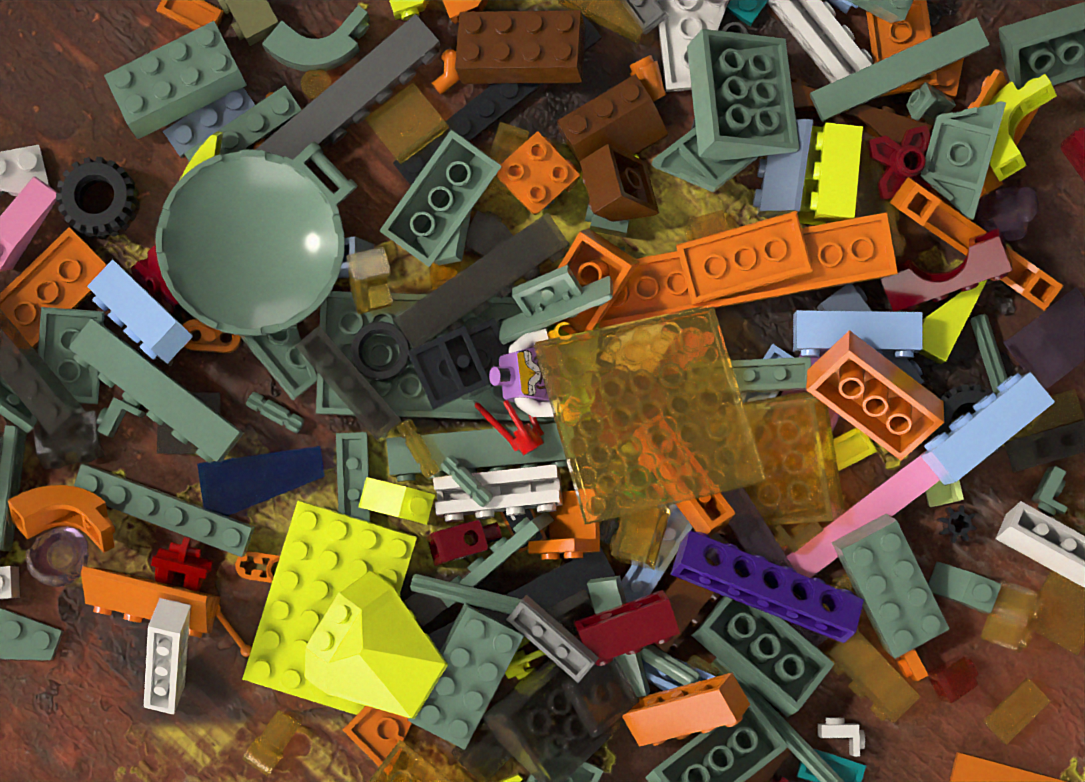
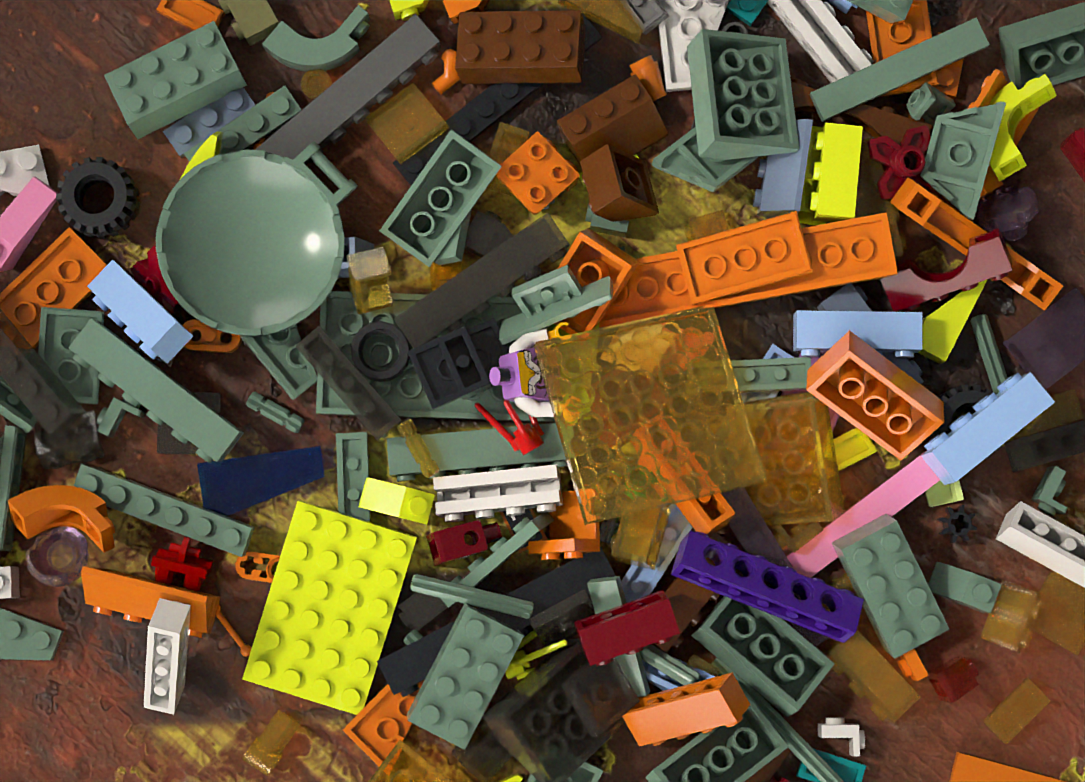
neon yellow wedge [305,571,448,719] -> none
sand green axle [441,455,493,507] -> none
dark grey tile [506,595,599,683] -> none

